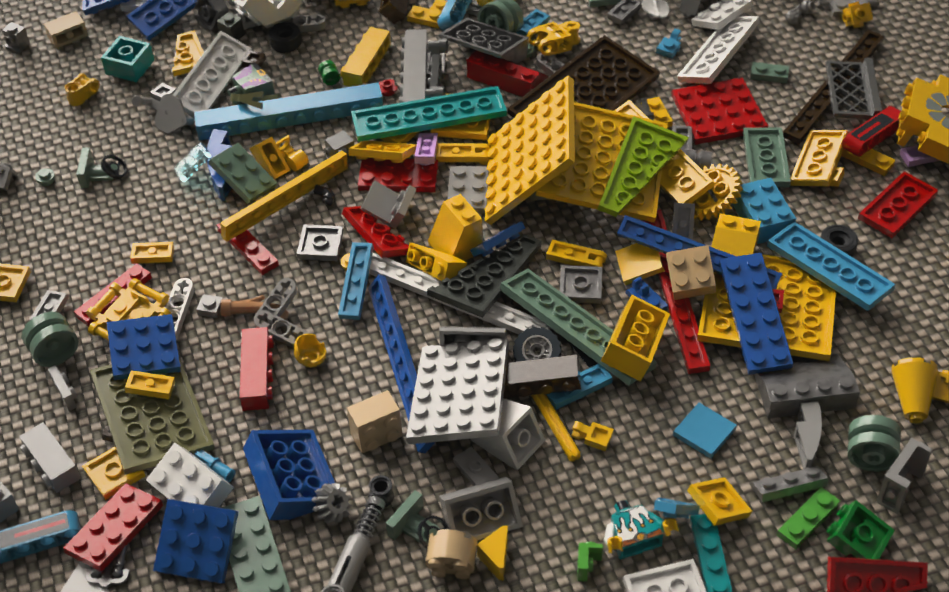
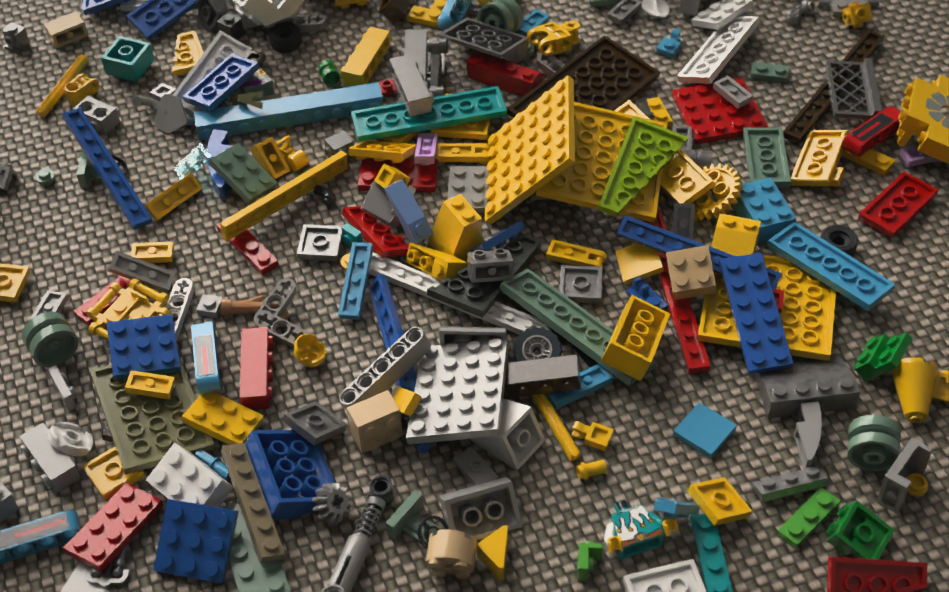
none -> yellow axle [36,54,89,118]
none -> white tile [48,422,94,457]
none -> blue plate [62,108,152,230]
none -> light grey brick [73,96,120,135]
none -> light grey plate [108,251,175,293]
none -> yellow plate [144,172,202,221]
none -> blue plate [182,54,260,111]
none -> yellow plate [182,392,264,445]
none -> beam [191,321,222,394]
none -> dark tan plate [221,443,285,563]
none -> flat silver plate [283,401,347,445]
none -> light grey beam [340,327,431,409]
none -> teal plate [341,223,363,246]
none -> yellow brick [374,164,411,188]
none -> medium blue slope [384,180,434,243]
none -> light grey brick [389,54,434,117]
none -> yellow tile [391,386,422,417]
none -> flat silver brick [467,248,513,283]
none -> yellow pin [576,459,607,481]
none -> light grey plate [713,76,753,109]
none -> green plate [854,332,913,382]
none -> yellow plate [906,473,928,496]

